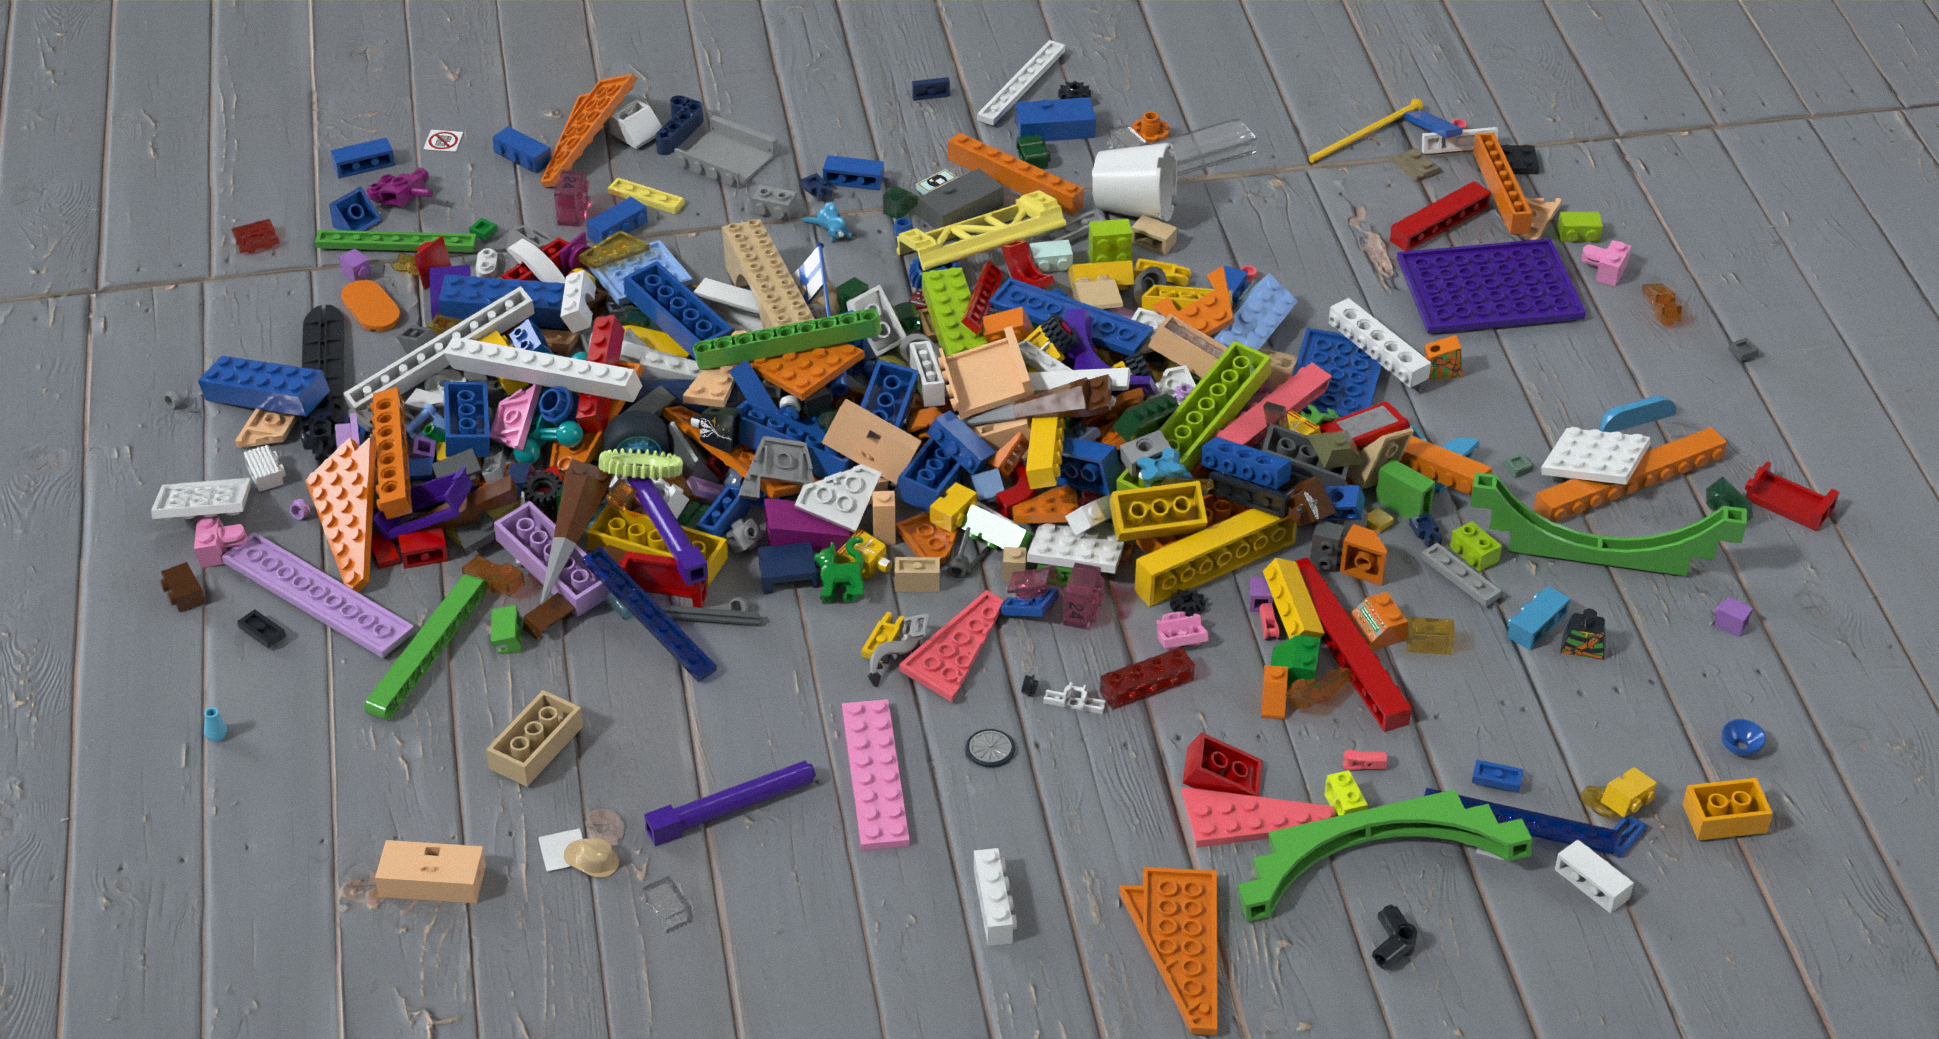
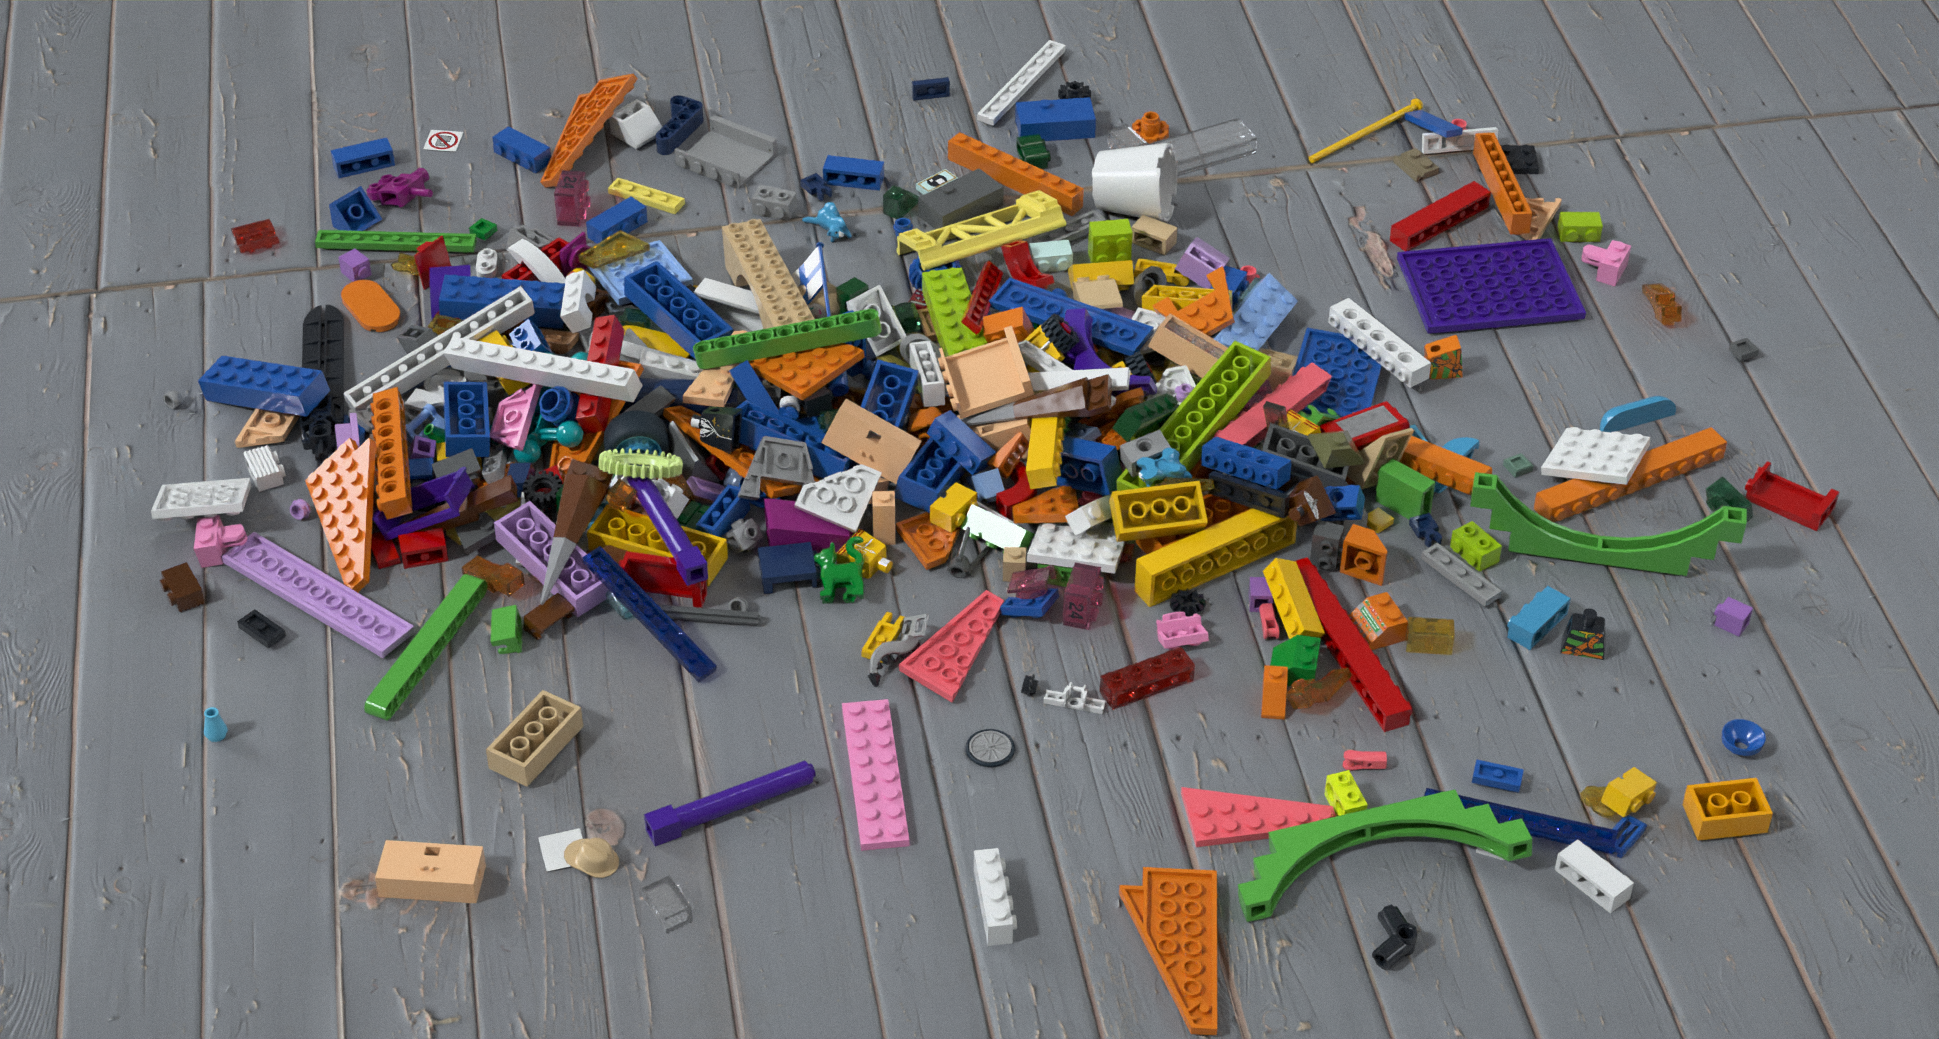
tan panel [895,557,940,592] -> none
red slope [1182,732,1263,797] -> none
none -> lavender slope [1175,237,1230,289]

